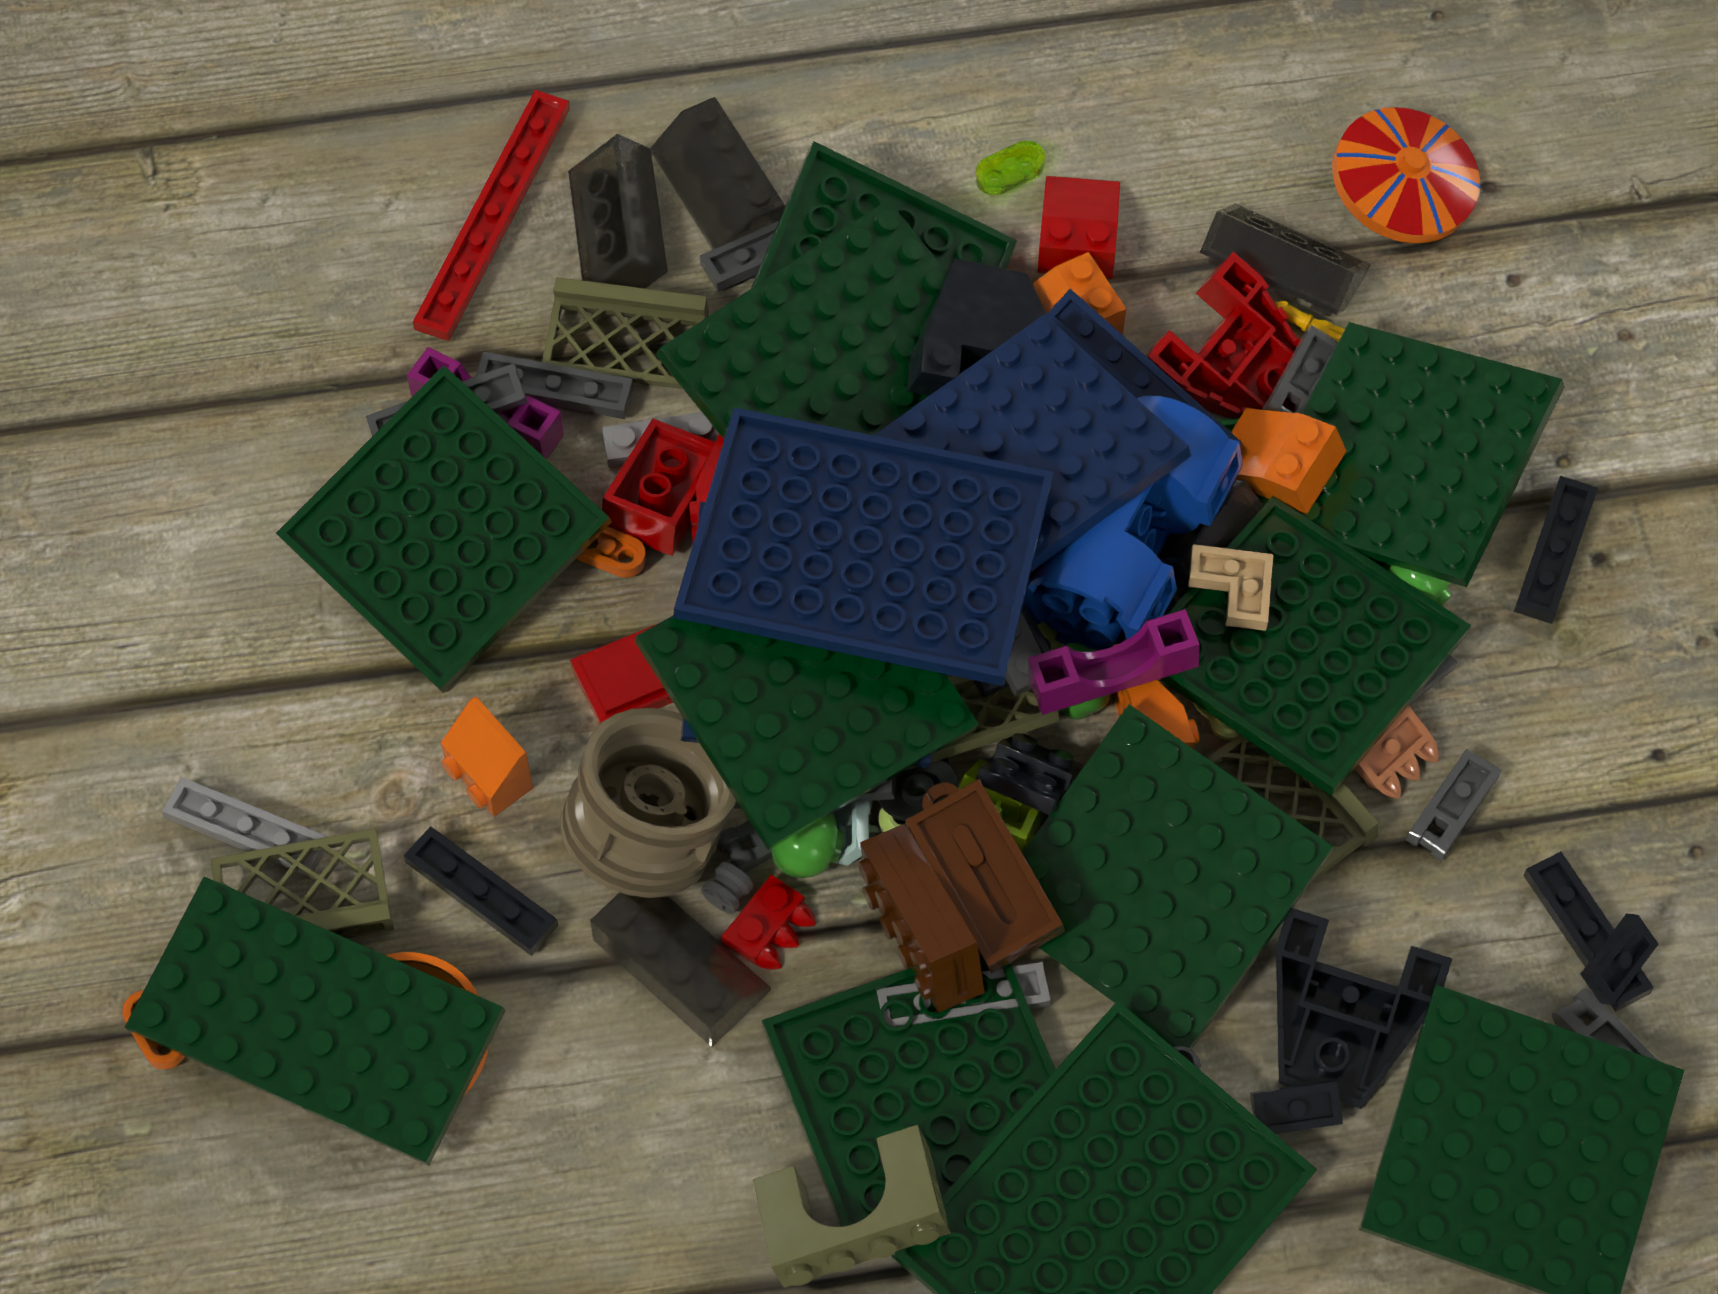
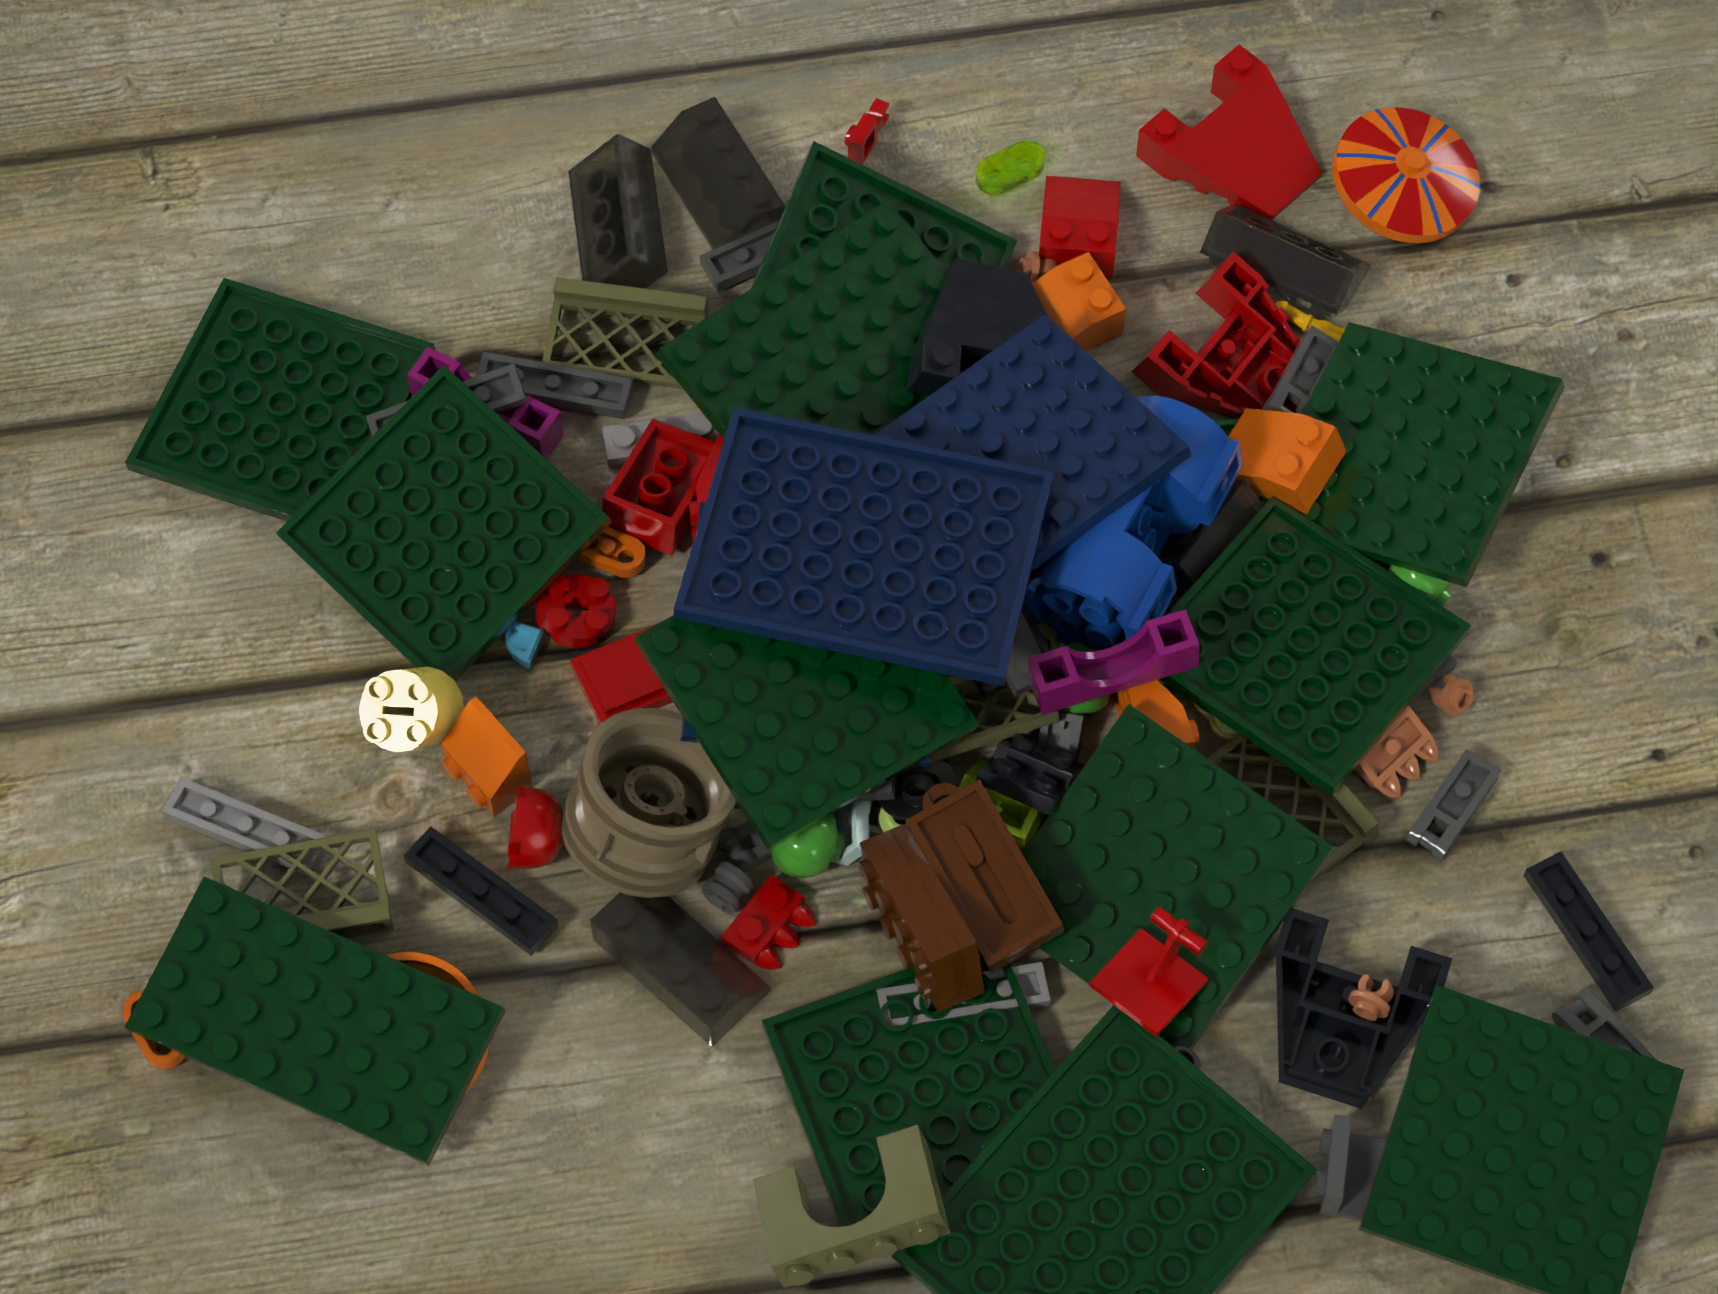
red plate [413,90,570,341] -> none
dark blue plate [1046,289,1243,446] -> none
tan plate [1188,544,1273,631] -> none
black plate [1250,1080,1343,1134] -> none
black plate [1514,476,1598,624] -> none
black plate [1580,913,1659,1005] -> none
none -> dark green plate [125,278,435,521]
none -> cylinder [359,667,464,752]
none -> medium azure tile [504,621,545,670]
none -> red cylinder [507,786,565,869]
none -> red plate [535,574,616,648]
none -> red plate [844,98,889,165]
none -> nougat plate [1017,251,1057,283]
none -> dark grey bracket [1037,710,1090,762]
none -> red plate [1089,906,1209,1037]
none -> red wedge [1136,44,1322,221]
none -> dark grey bracket [1314,1115,1386,1220]
none -> nougat plate [1348,974,1394,1021]
none -> nougat plate [1428,674,1473,717]

